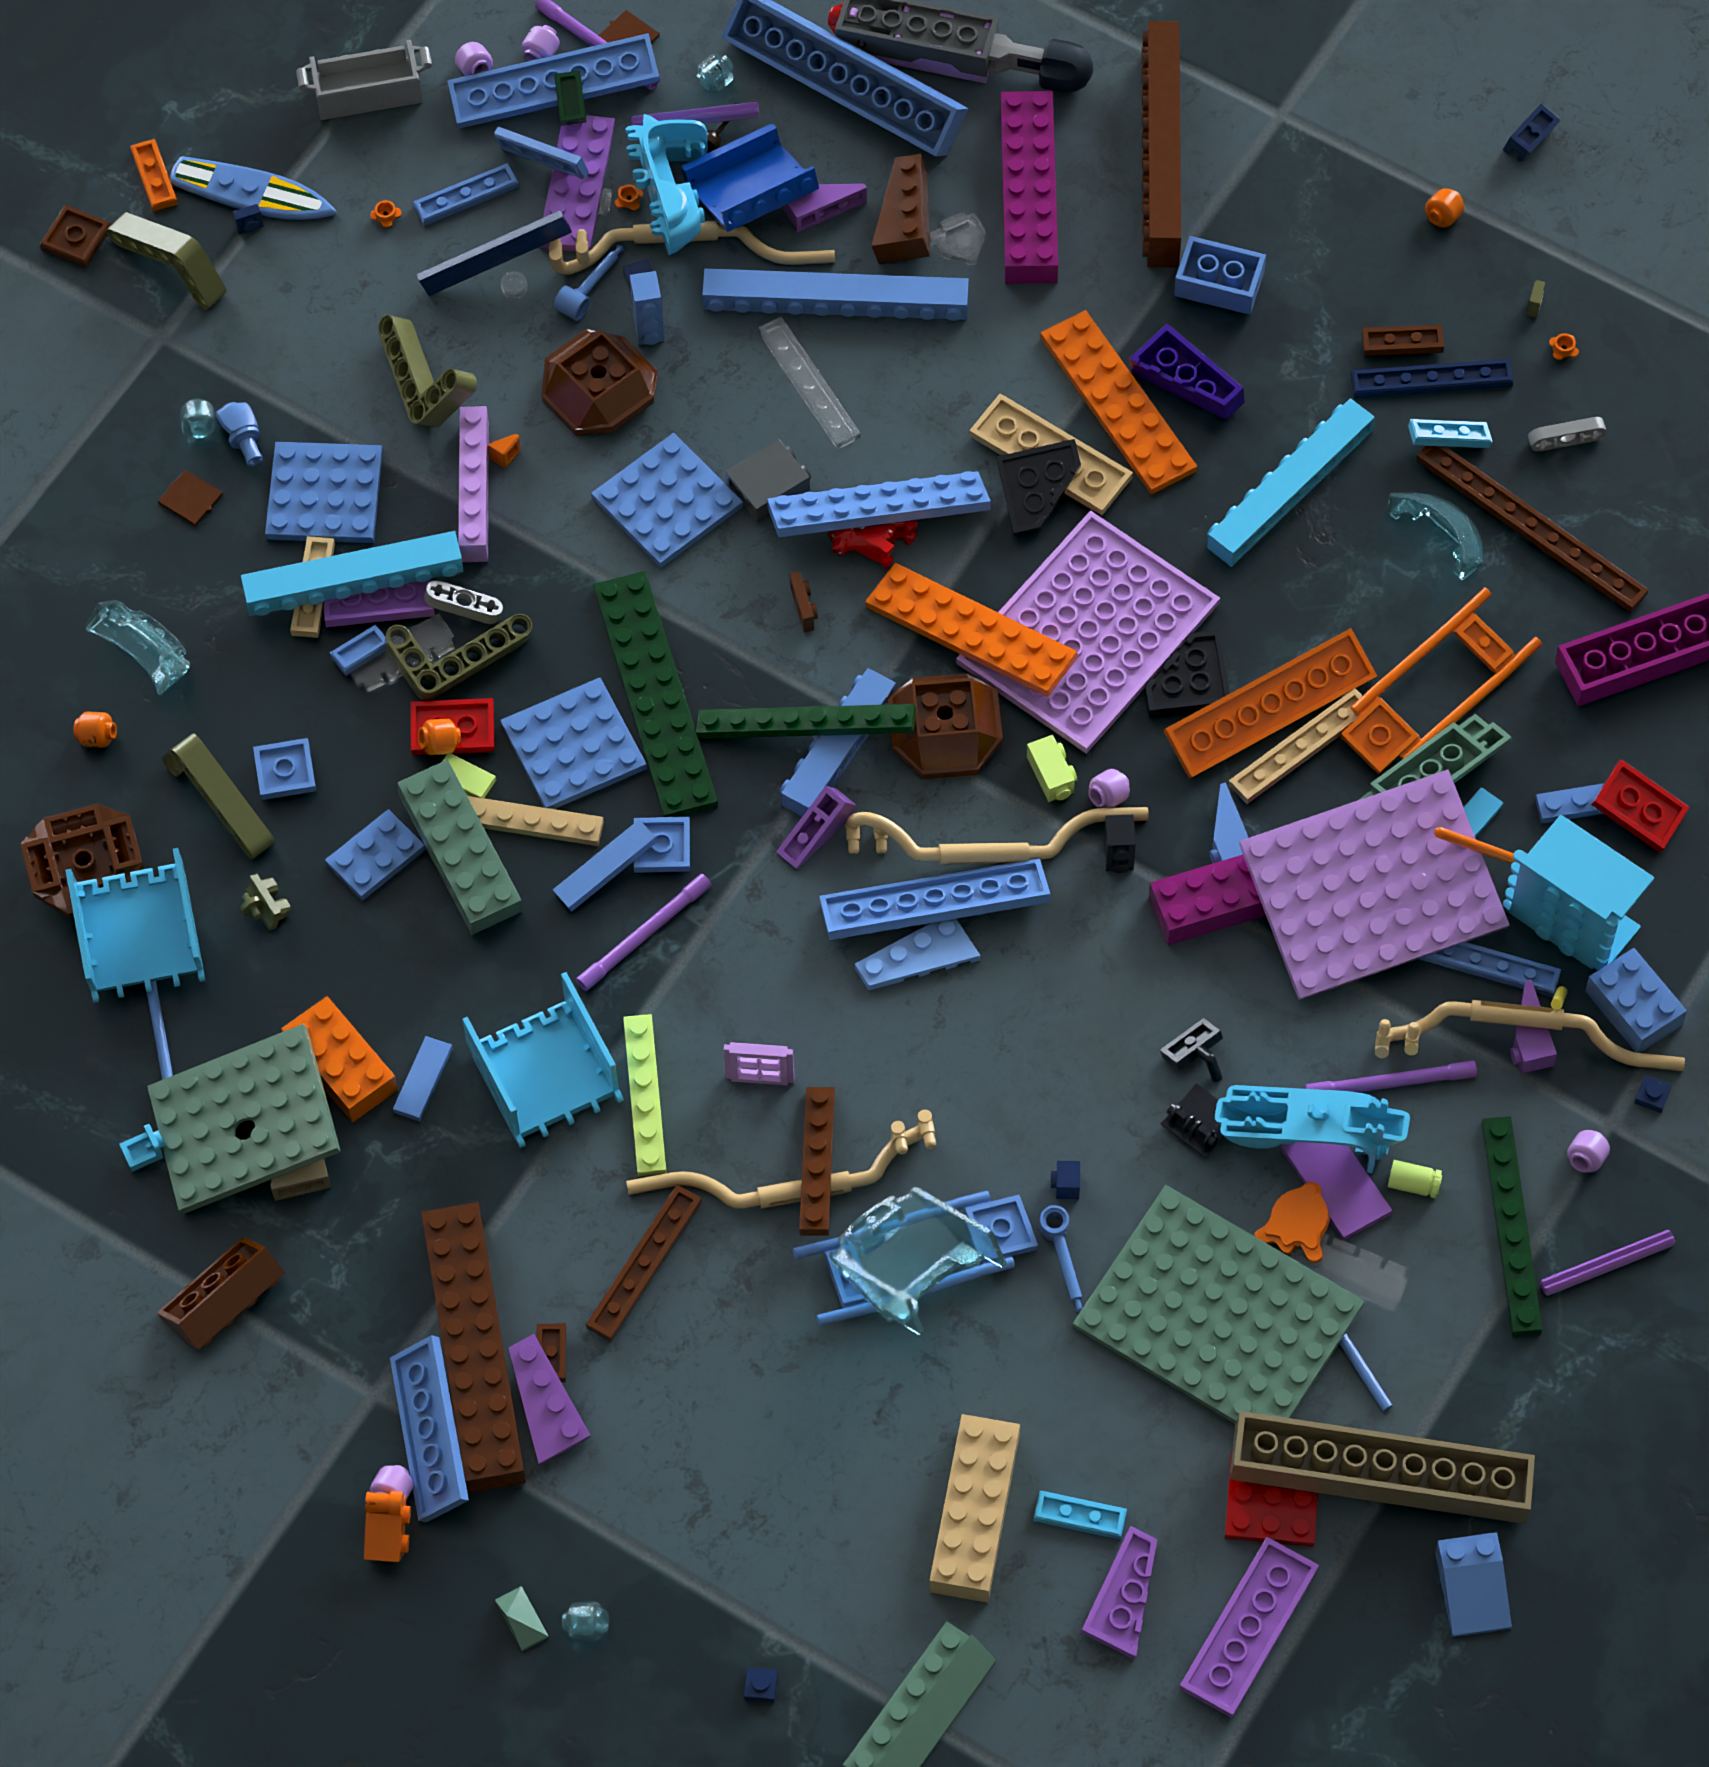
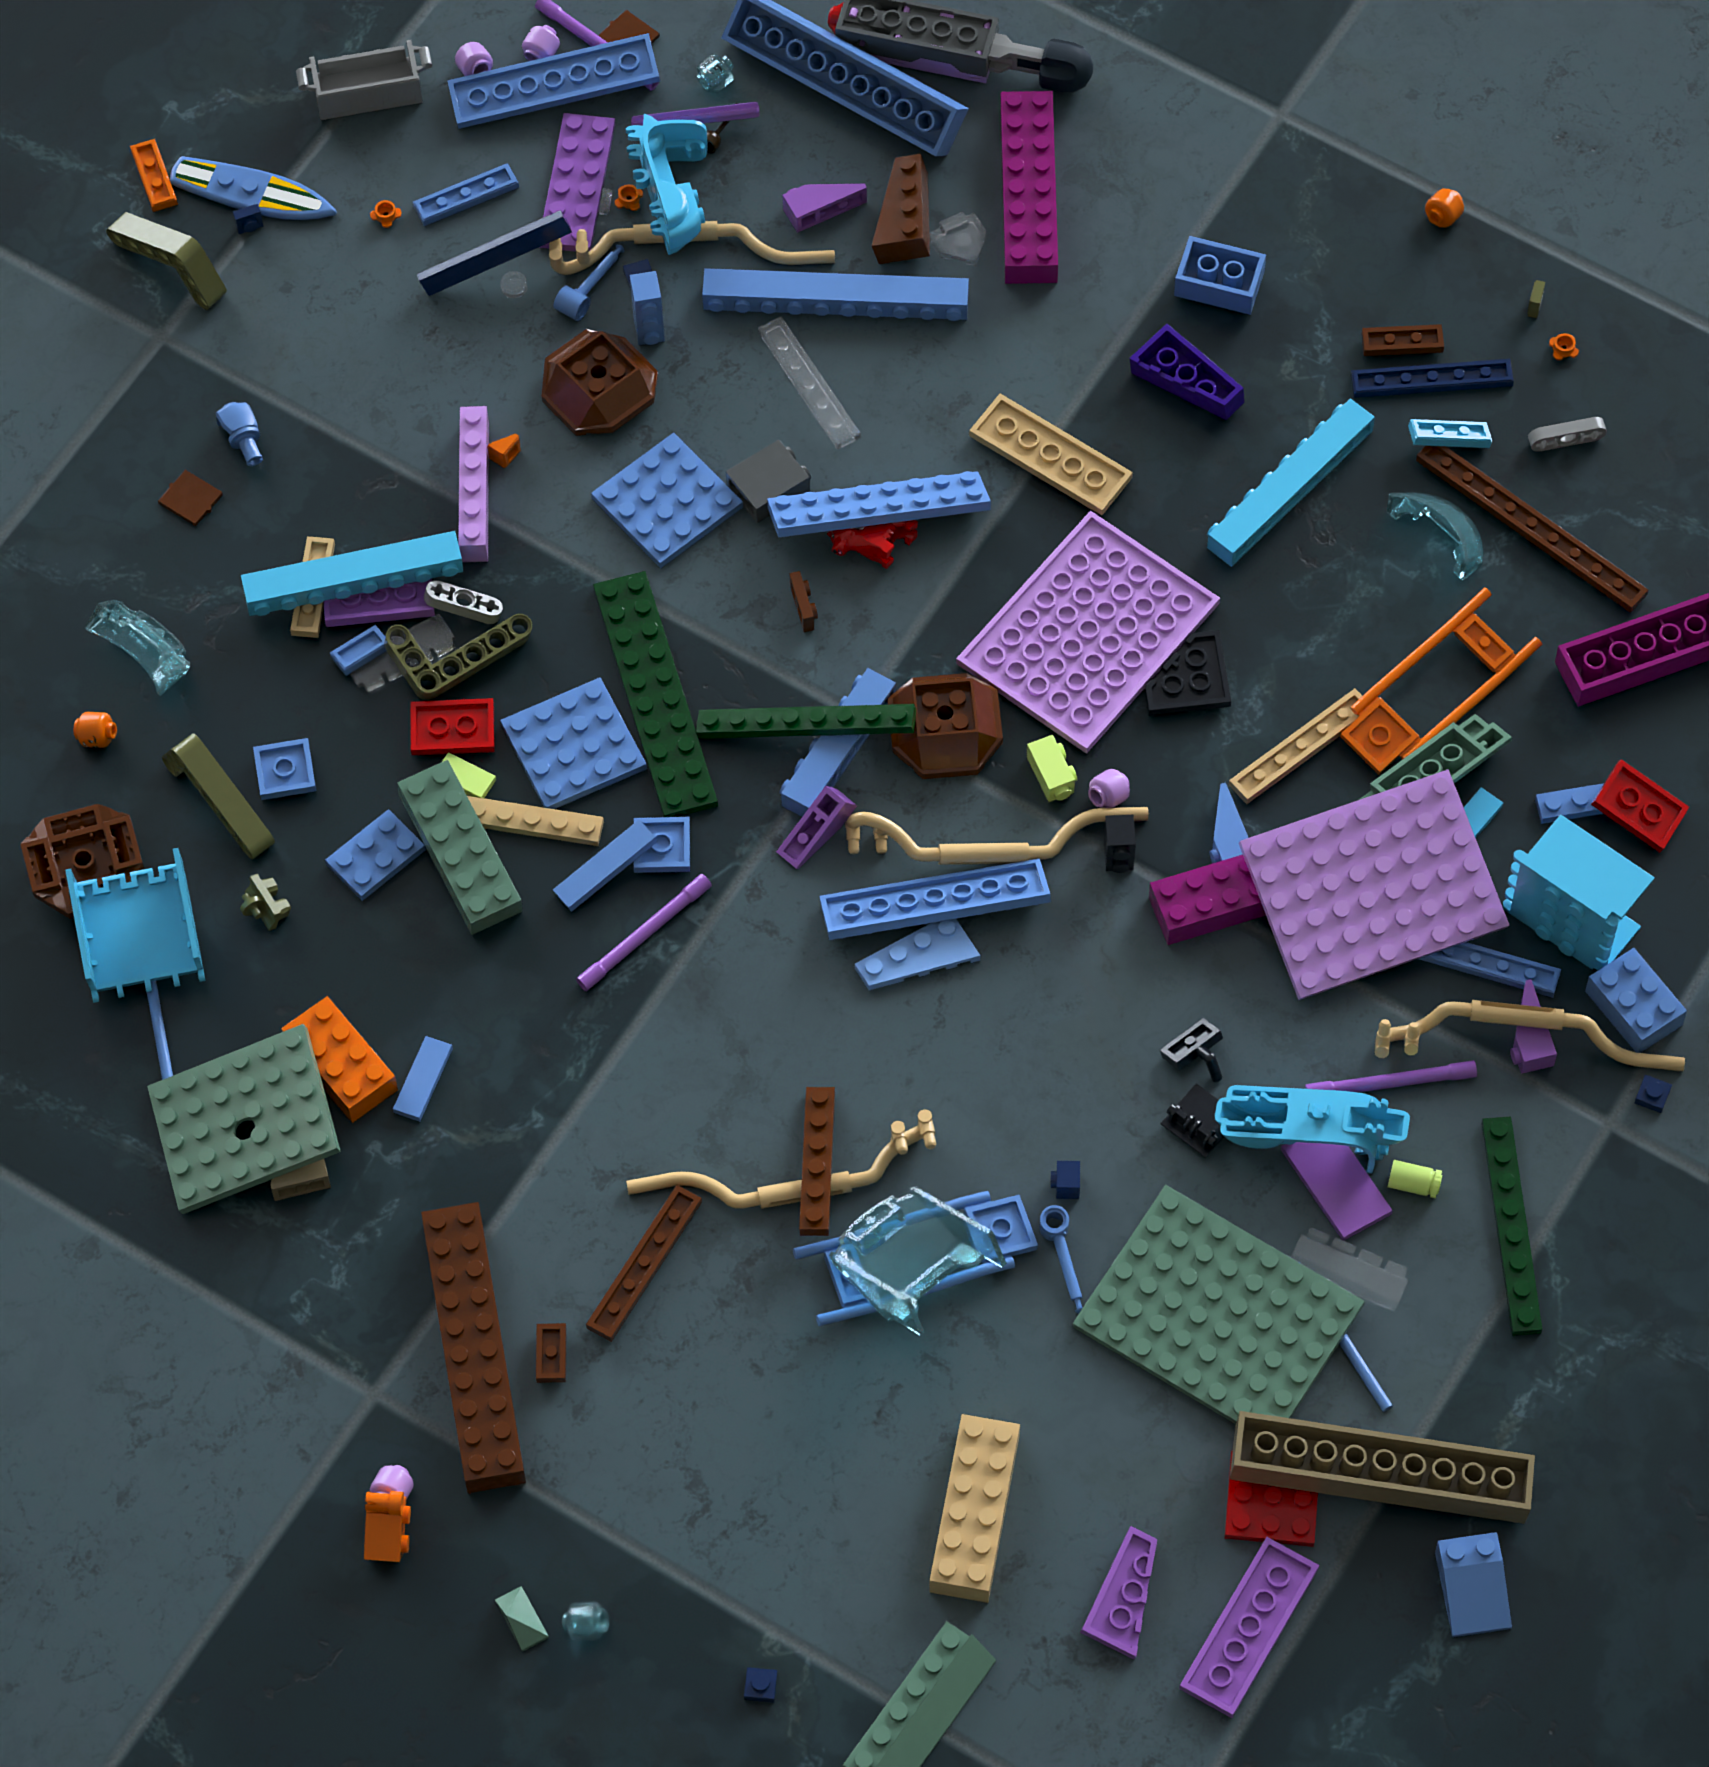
reddish brown tile [40,205,111,268] -> none
medium azure bracket [119,1124,165,1172] -> none
reddish brown slope [157,1237,285,1350] -> none
clear light blue head [180,399,216,438] -> none
medium blue plate [265,442,383,543] -> none
olive beam [378,315,477,428] -> none
medium blue plate [390,1335,469,1522] -> none
orange head [418,719,461,755] -> none
medium azure windscreen [462,972,624,1148] -> none
medium blue tile [494,127,589,179] -> none
medium lavender wing [508,1334,591,1466] -> none
dark green tile [554,70,587,126] -> none
yellowish green plate [623,1014,667,1177] -> none
blue panel [681,123,819,232] -> none
lavender piece [724,1042,794,1086] -> none
orange plate [865,563,1078,697] -> none
black plate [996,439,1081,536] -> none
medium azure tile [1033,1490,1127,1540] -> none
orange plate [1040,310,1197,495] -> none
reddish brown brick [1141,21,1181,268] -> none
orange plate [1163,628,1377,779] -> none
orange tile [1254,1182,1330,1263] -> none
orange piece [1434,827,1516,865] -> none
dark blue hinge [1503,104,1561,161] -> none
medium lavender axle [1540,1230,1675,1296] -> none
light yellow piece [1551,986,1567,1010] -> none
lavender head [1567,1130,1610,1173] -> none

